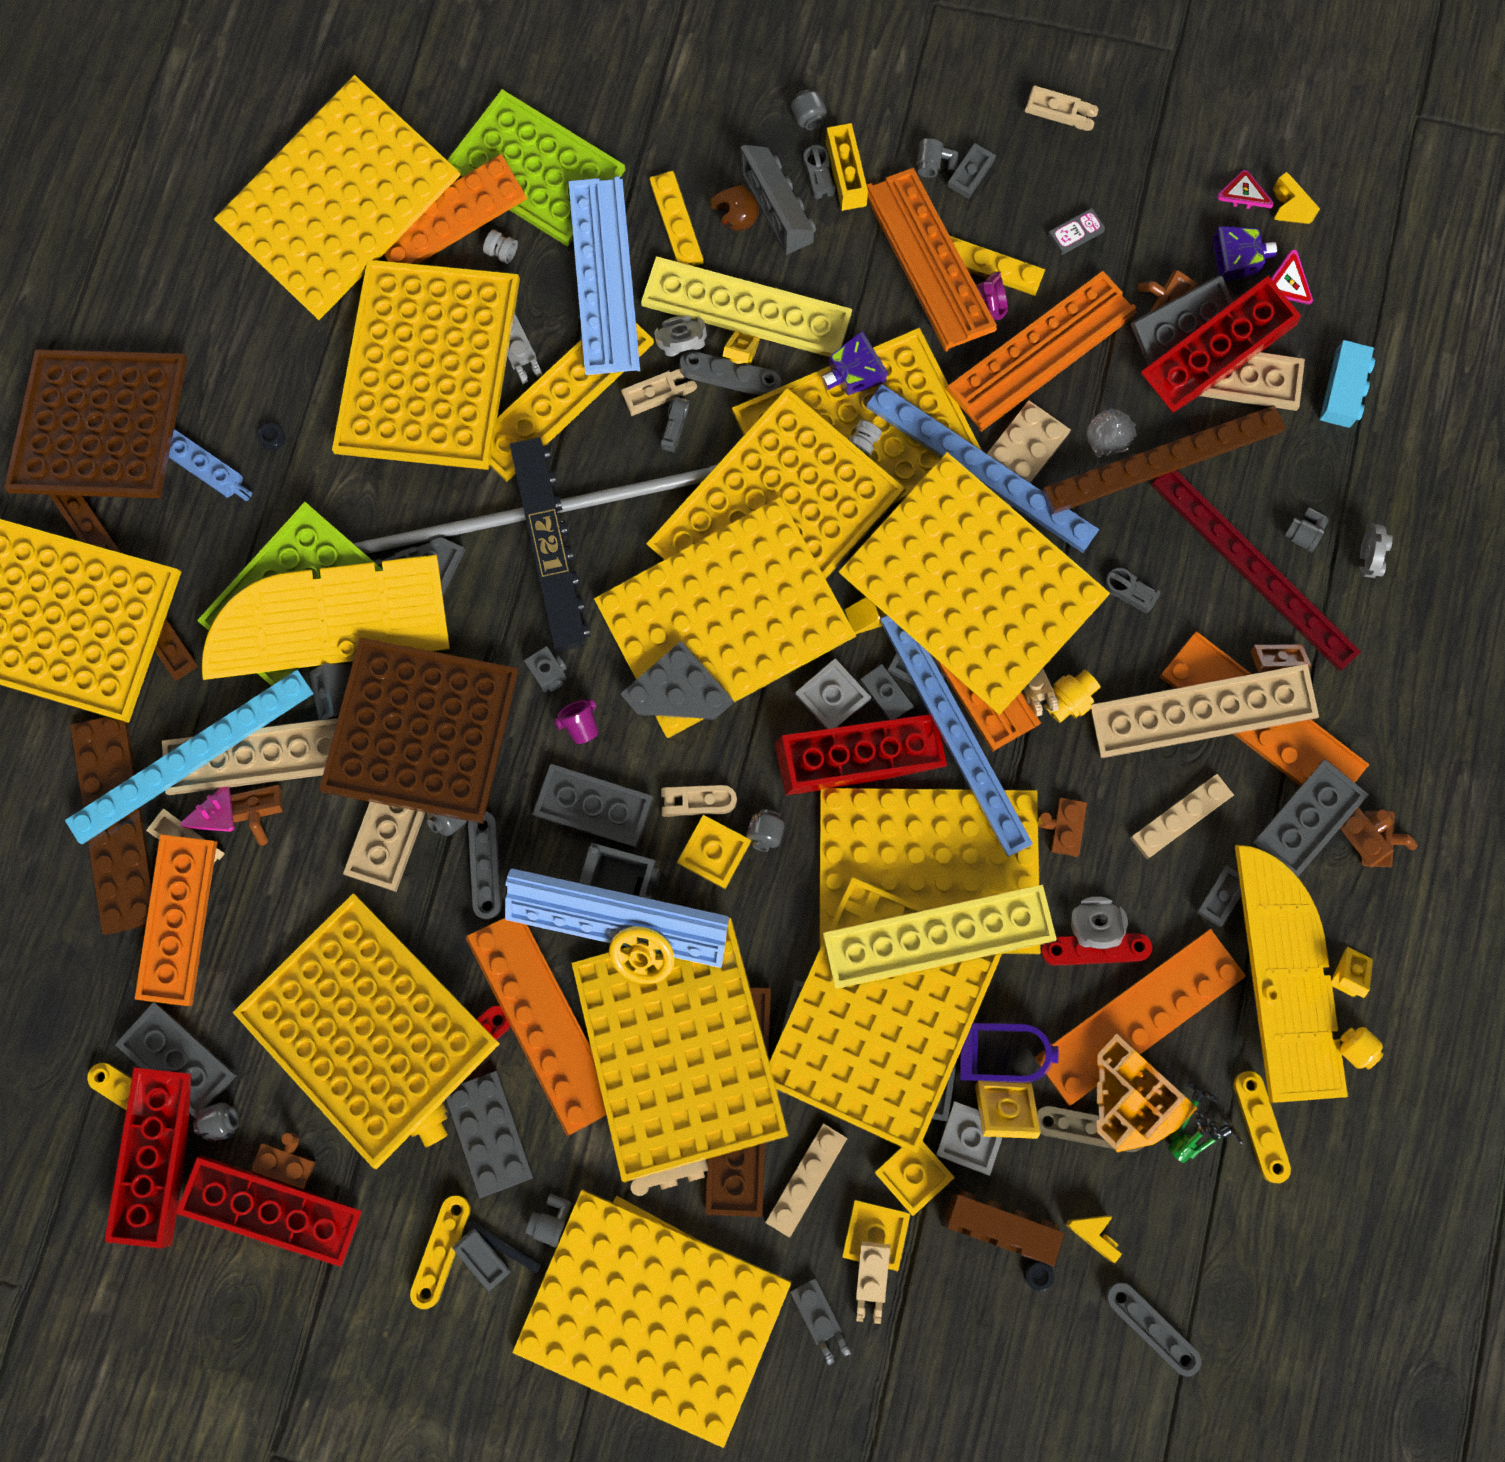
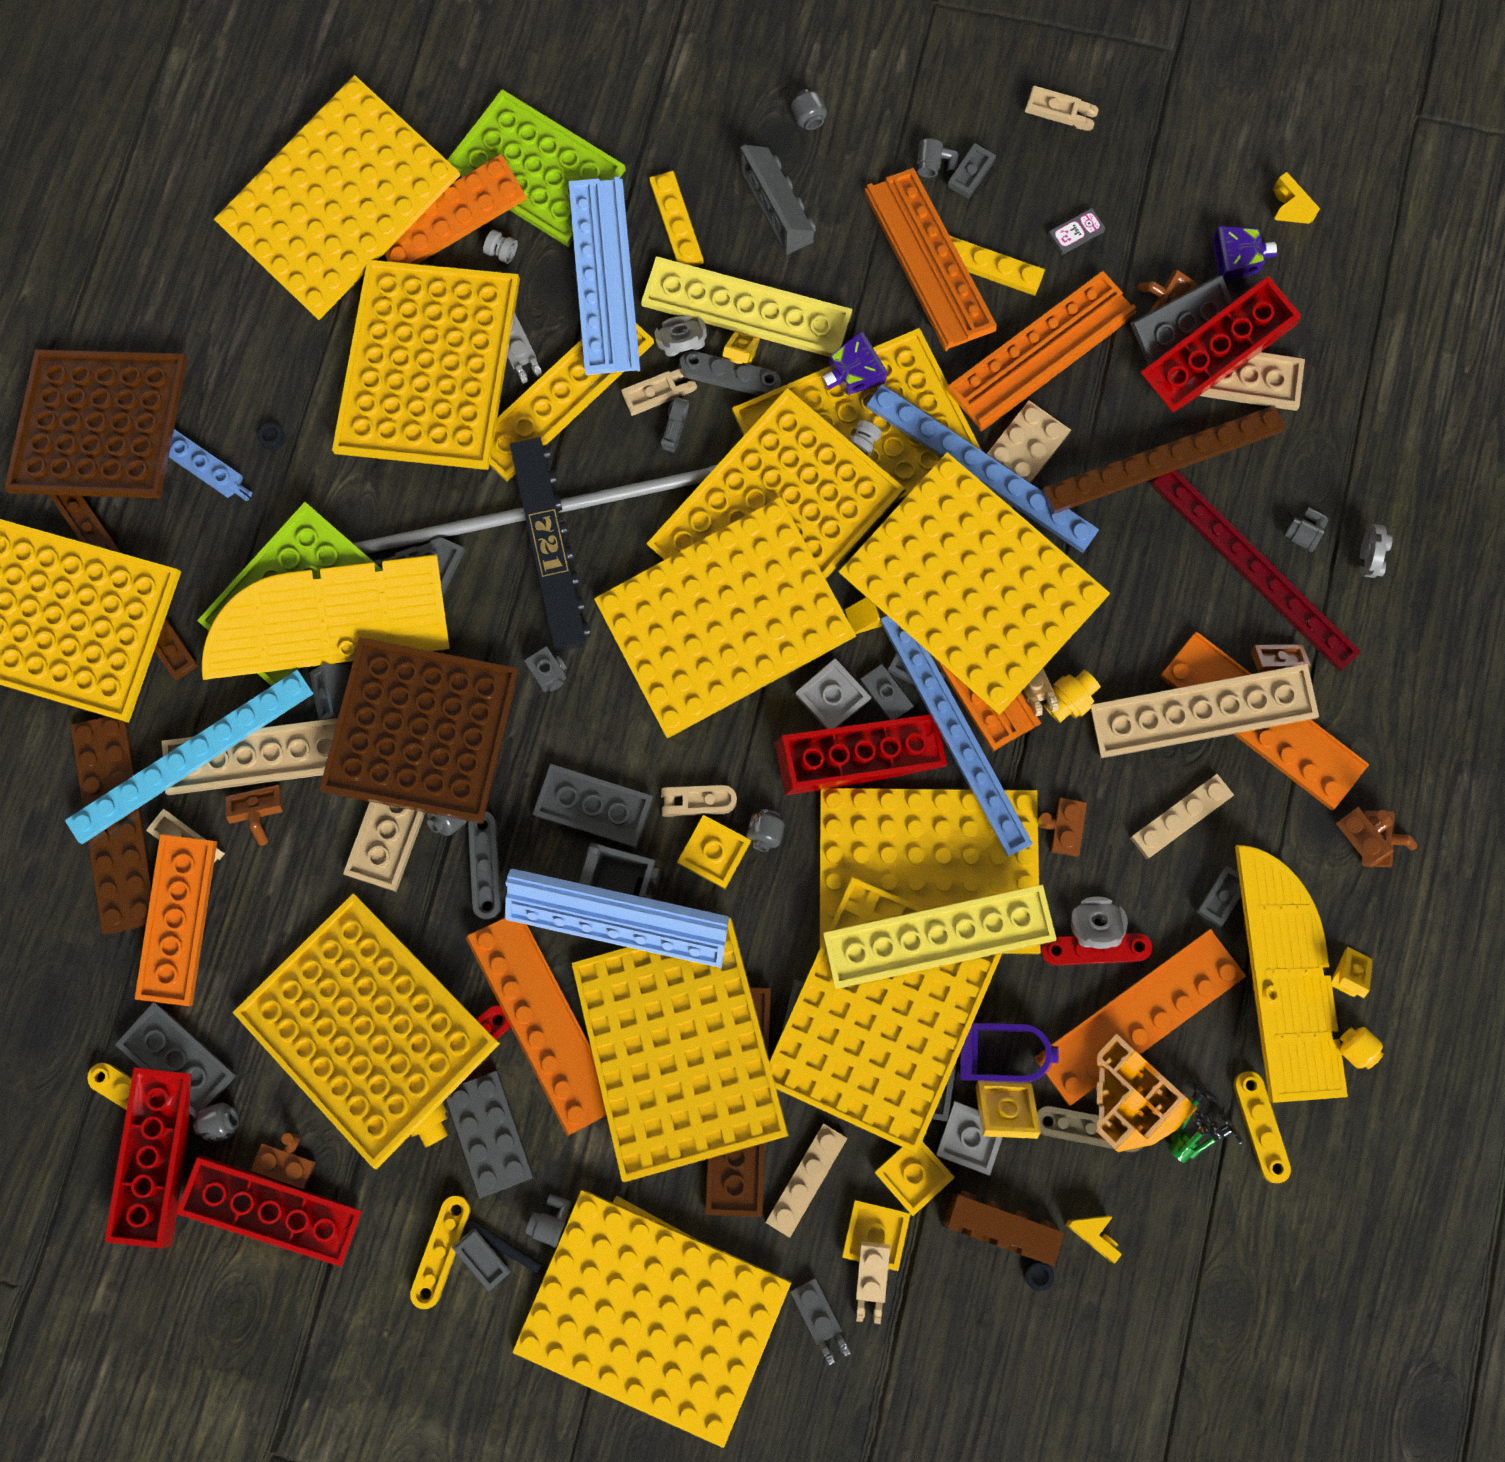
dark pink piece [181,786,234,832] -> none
magenta piece [553,699,599,744] -> none
yellow plate [609,926,675,984] -> none
dark grey plate [621,641,734,720] -> none
tan plate [631,1159,708,1196] -> none
reddish brown helmet [709,185,759,231] -> none
dark grey piece [804,145,836,199] -> none
yellow brick [826,123,868,211] -> none
magenta piece [976,271,1008,320] -> none
clear hair [1087,409,1137,457] -> none
dark grey piece [1105,568,1160,613] -> none
dark grey plate [1106,1282,1201,1376] -> none
piece [1217,170,1274,209] -> none
dark grey plate [1252,759,1369,878] -> none
piece [1271,250,1313,304] -> none
medium azure brick [1320,340,1375,428] -> none

